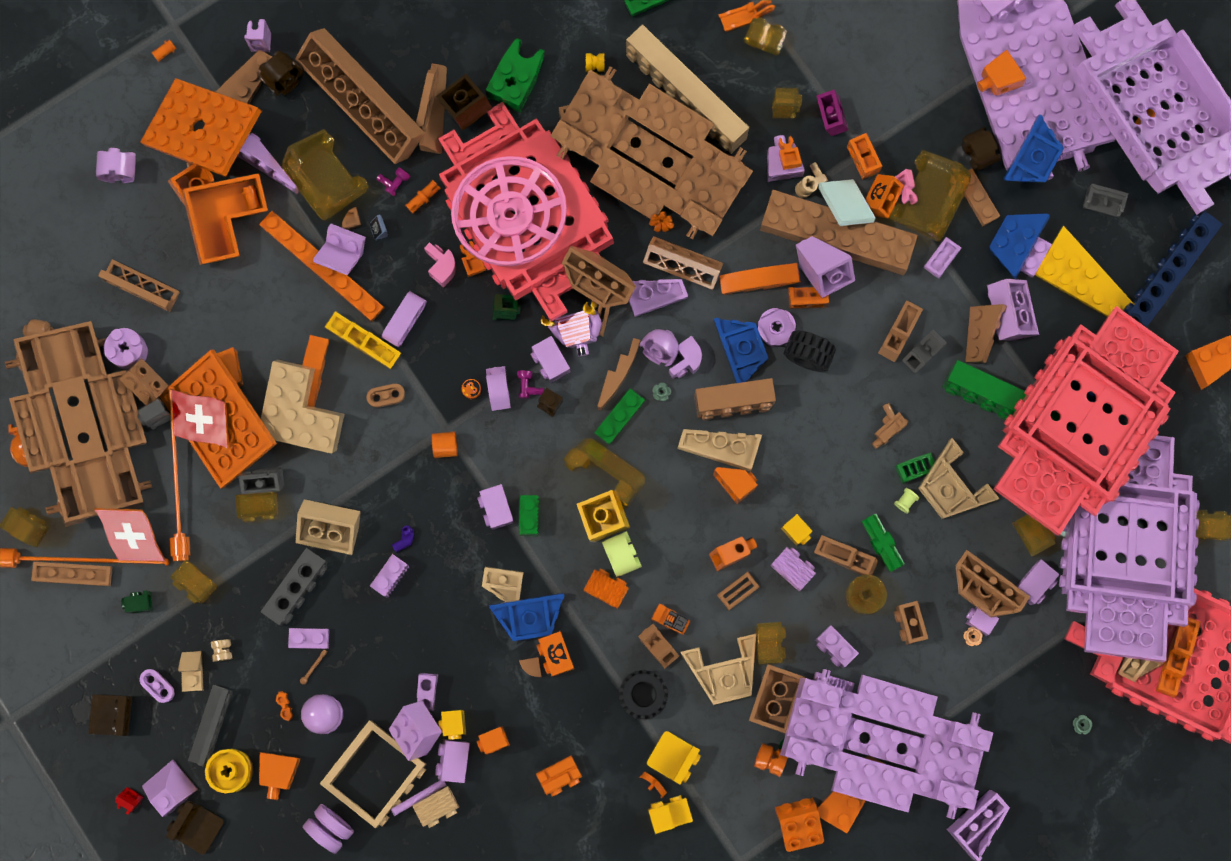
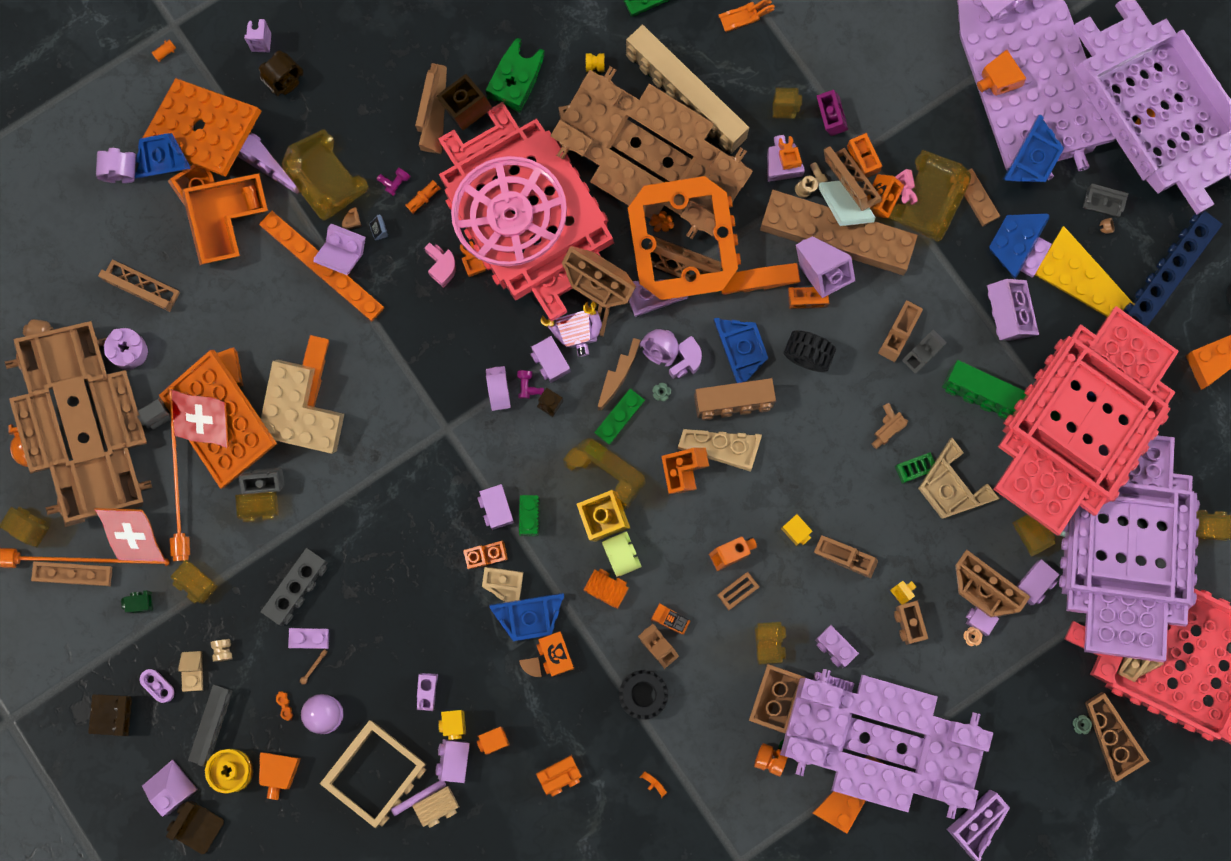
red tile [115,787,144,815] -> none
medium nougat brick [120,358,169,405] -> none
medium nougat wing [215,50,272,104] -> none
medium nougat brick [295,28,425,164] -> none
tan slope [296,499,360,555] -> none
lavender wheel [303,804,354,854] -> none
yellow slope [324,311,401,369] -> none
medium nougat plate [367,384,405,408] -> none
lavender brick [370,554,409,598] -> none
lavender beam [382,291,427,347] -> none
lavender brick [389,701,442,761] -> none
dark purple arm [392,526,414,553] -> none
orange piece [432,431,458,458] -> none
orange tile [462,379,481,399] -> none
dark green brick [492,294,521,320] -> none
yellow bracket [647,731,701,784] -> none
yellow brick [648,795,693,834] -> none
tan wing [680,634,756,705] -> none
orange slope [713,467,757,504] -> none
clear yellow brick [744,18,788,56] -> none
lavender plate [758,308,796,347] -> none
lavender brick [770,547,816,591] -> none
orange bracket [775,798,824,852] -> none
clear yellow brick [845,574,887,615] -> none
green piece [861,514,905,572] -> none
yellowish green bush [894,488,919,514] -> none
lavender plate [924,237,961,279] -> none
dark brown brick [961,127,1001,171] -> none
medium nougat wing [965,304,1007,364] -> none
orange slope [1156,617,1201,698] -> none
none -> blue wing [134,133,191,179]
none -> orange slope [463,541,508,569]
none -> orange panel [628,176,741,300]
none -> orange brick [662,448,709,494]
none -> medium nougat fence [824,147,882,211]
none -> yellow tile [890,581,916,605]
none -> medium nougat wedge [1085,692,1149,782]
none -> medium nougat hinge [1099,218,1115,234]

